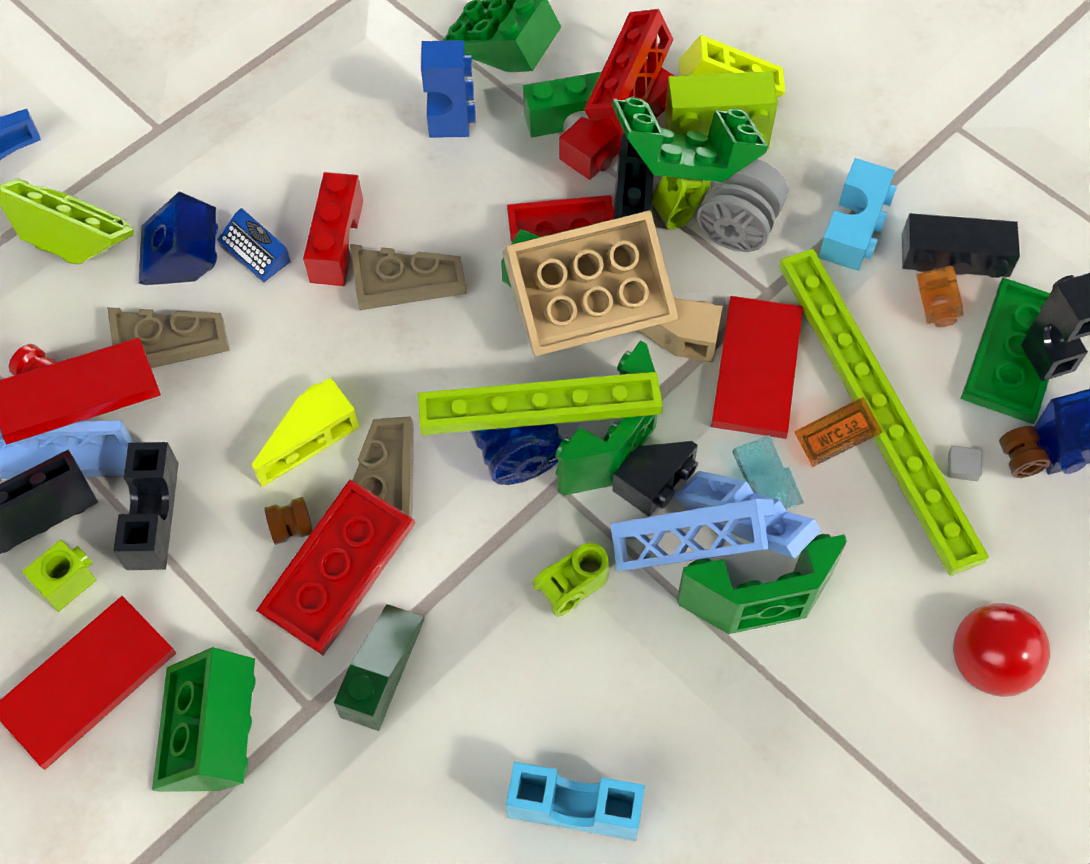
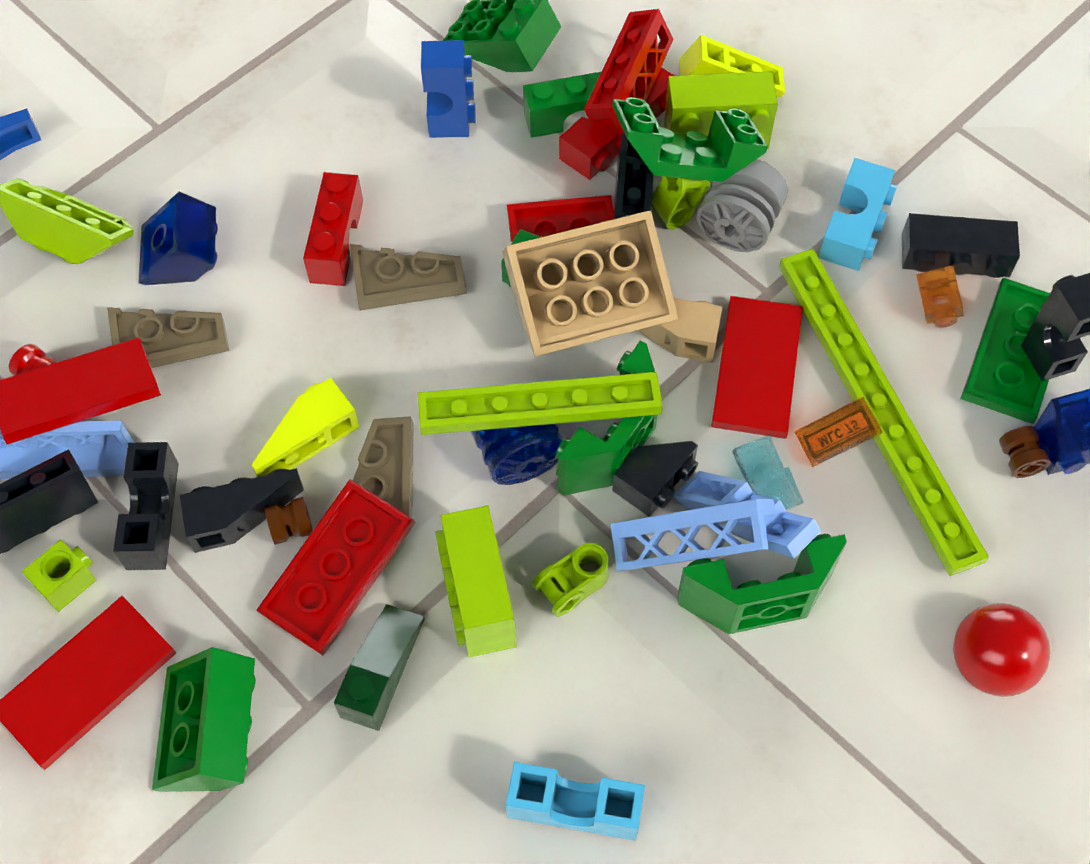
slope [217,208,290,283] -> none
light grey piece [948,446,982,481] -> none
none -> black slope [180,468,304,553]
none -> lime brick [435,505,517,658]

